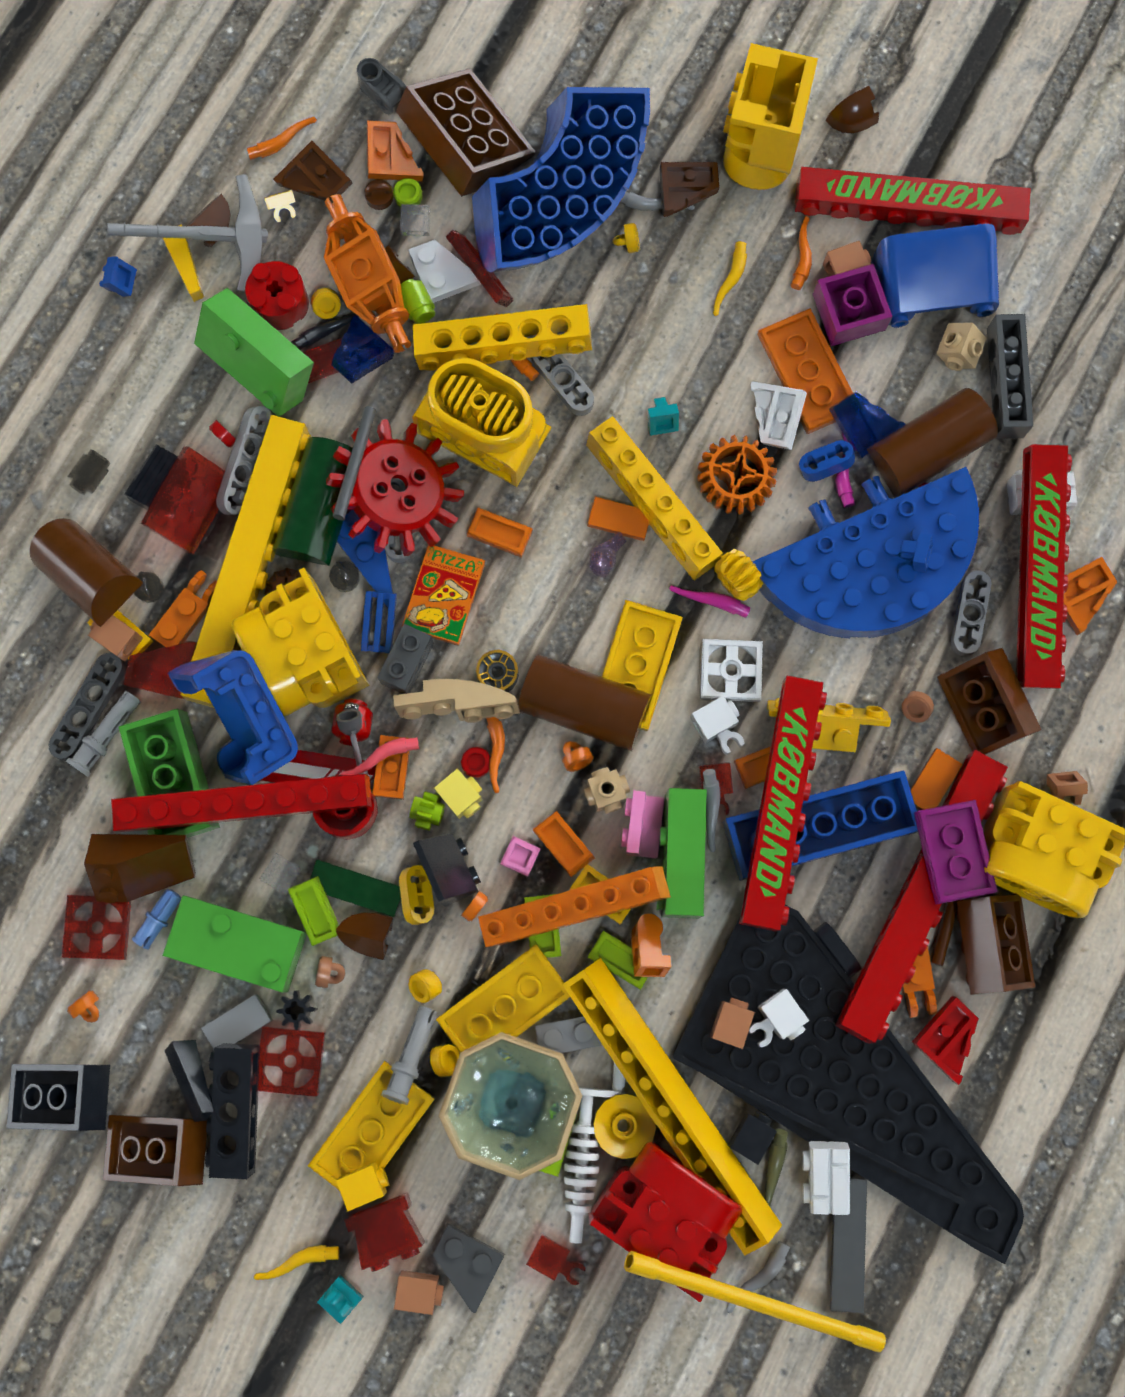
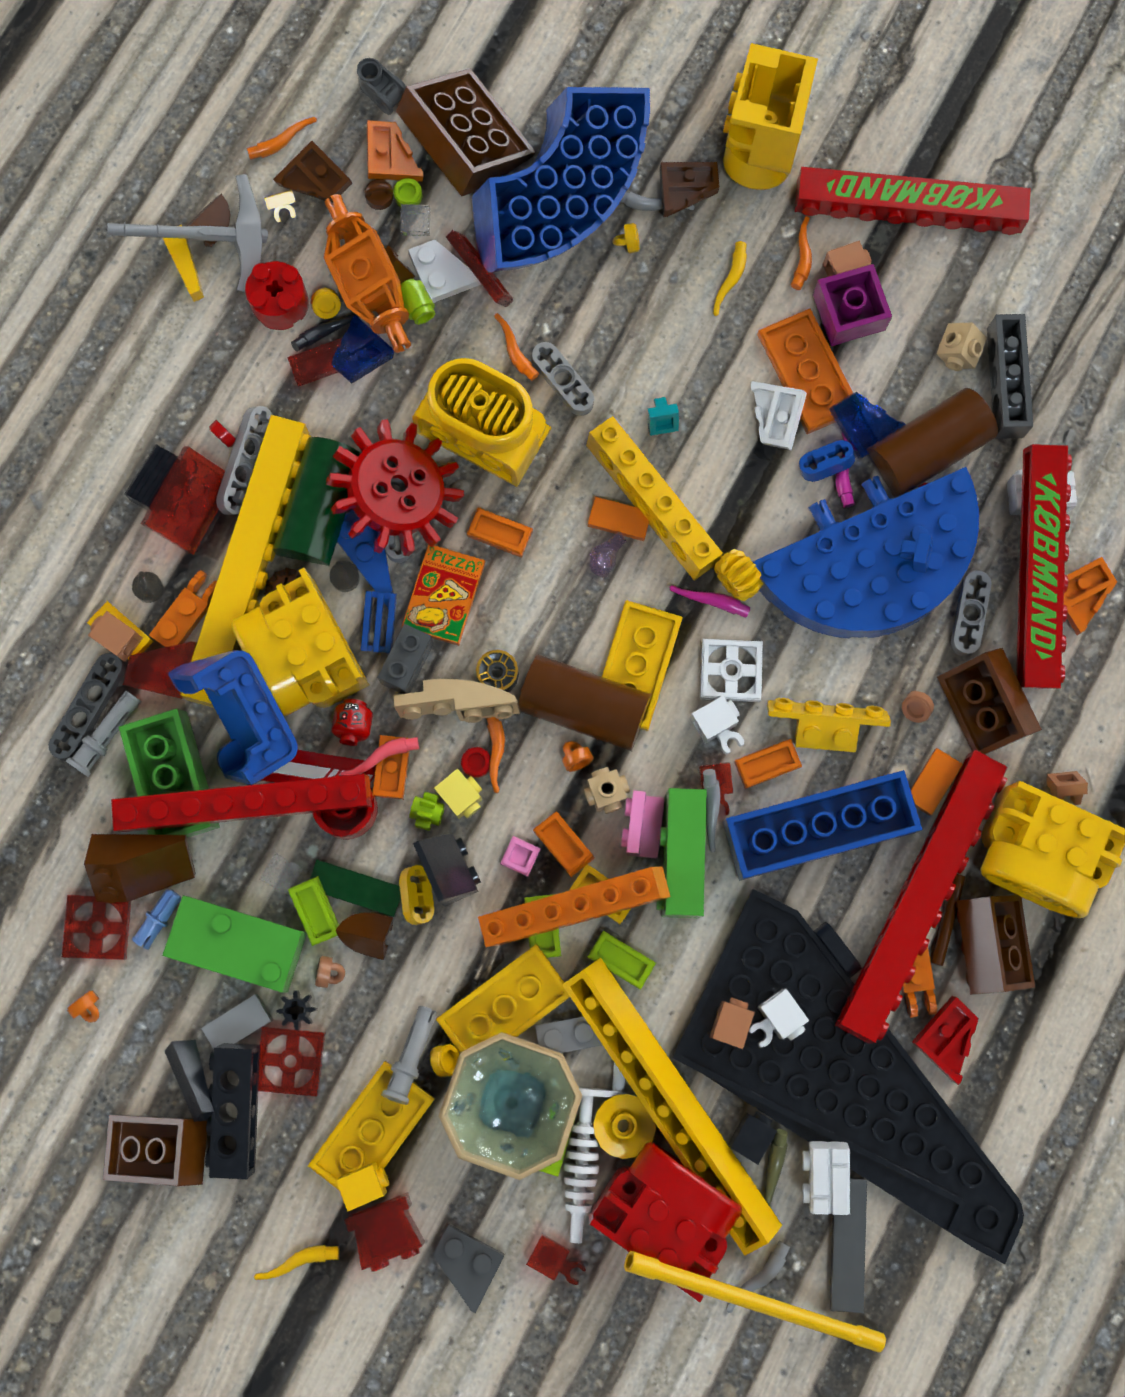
black slope [6,1064,110,1131] -> none
reddish brown brick [30,518,143,627] -> none
clear smoke brick [67,449,111,495] -> none
blue tile [99,256,137,297] -> none
bright green brick [194,288,314,417] -> none
teal tile [317,1275,364,1324] -> none
dark grey bar [333,406,376,520] -> none
dark grey hinge [336,709,368,775] -> none
nougat brick [394,1270,444,1315] -> none
yellow tile [408,969,442,1003] -> none
yellow brick [413,304,592,371] -> none
orange tile [461,891,488,922] -> none
orange leg [631,913,672,977] -> none
orange gear [697,434,777,515] -> none
red brick [739,675,827,931] -> none
reddish brown brick [825,86,879,134] -> none
blue windscreen [871,224,999,328] -> none
magenta tile [914,800,998,904] -> none

